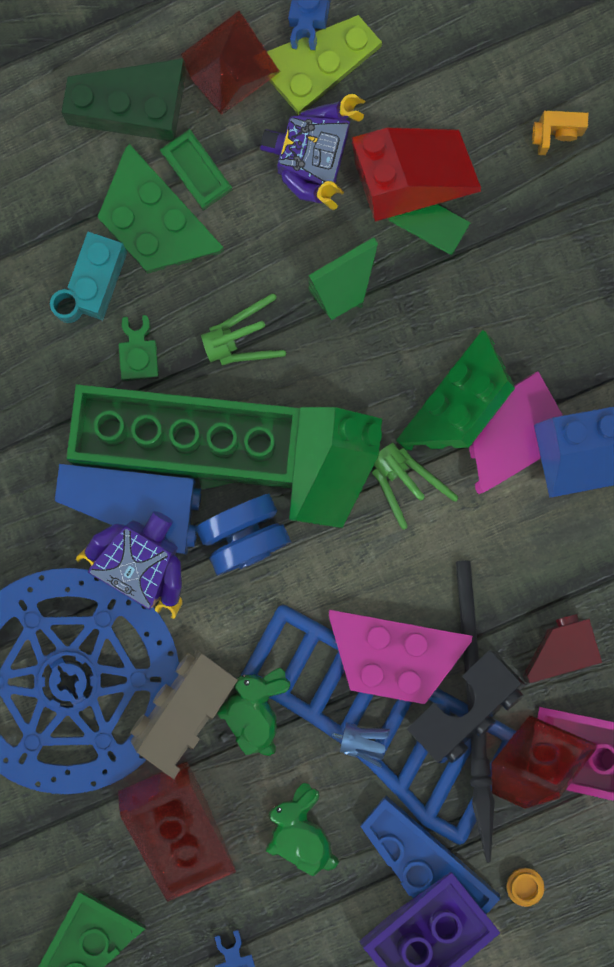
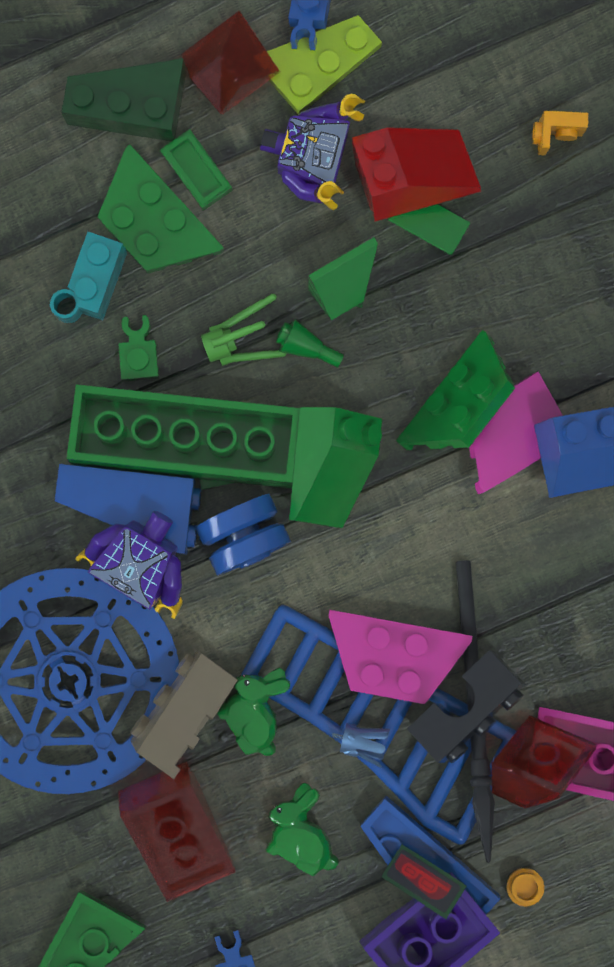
bright green plant [372,443,458,530] -> none
dark red slope [523,614,602,683] -> none
none -> green cone [275,319,344,368]
none -> slope [381,845,467,920]

